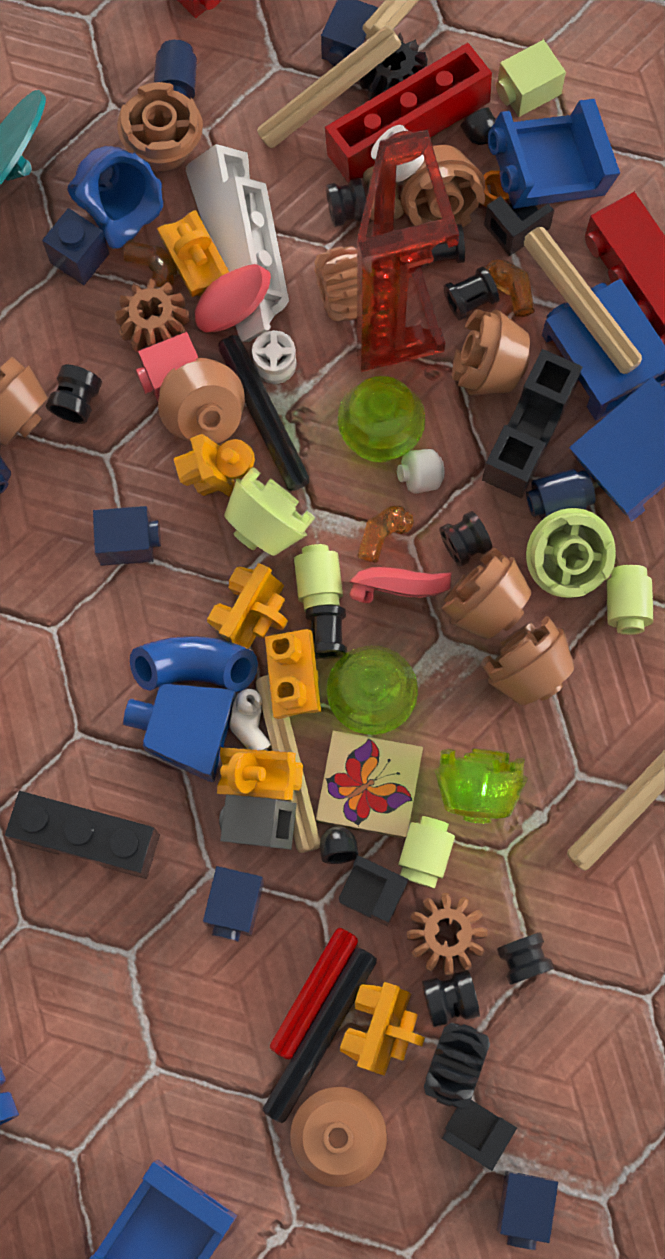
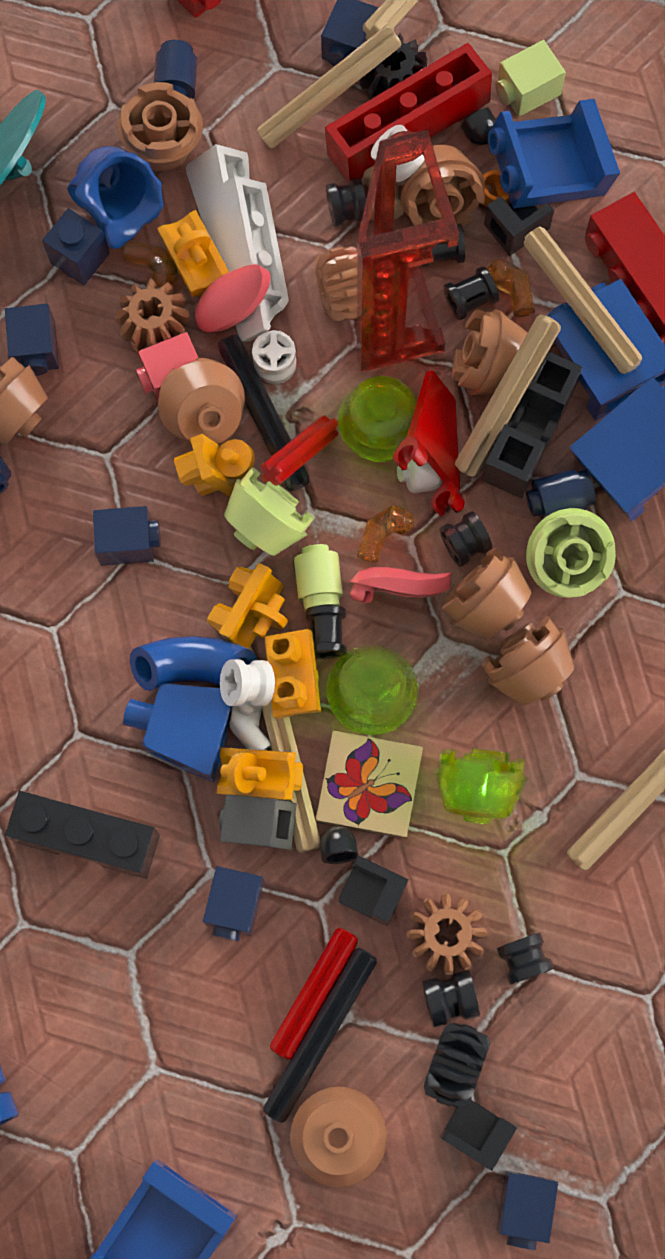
black wheel [46,364,102,424] -> none
light orange hips [340,982,425,1076] -> none
yellowish green brick [398,816,455,889] -> none
yellowish green brick [606,565,653,635] -> none
none -> dark blue brick [4,303,59,376]
none -> white wheel [220,659,275,707]
none -> red axle [261,415,339,486]
none -> red flag [393,370,465,517]
none -> tan axle [455,314,561,477]

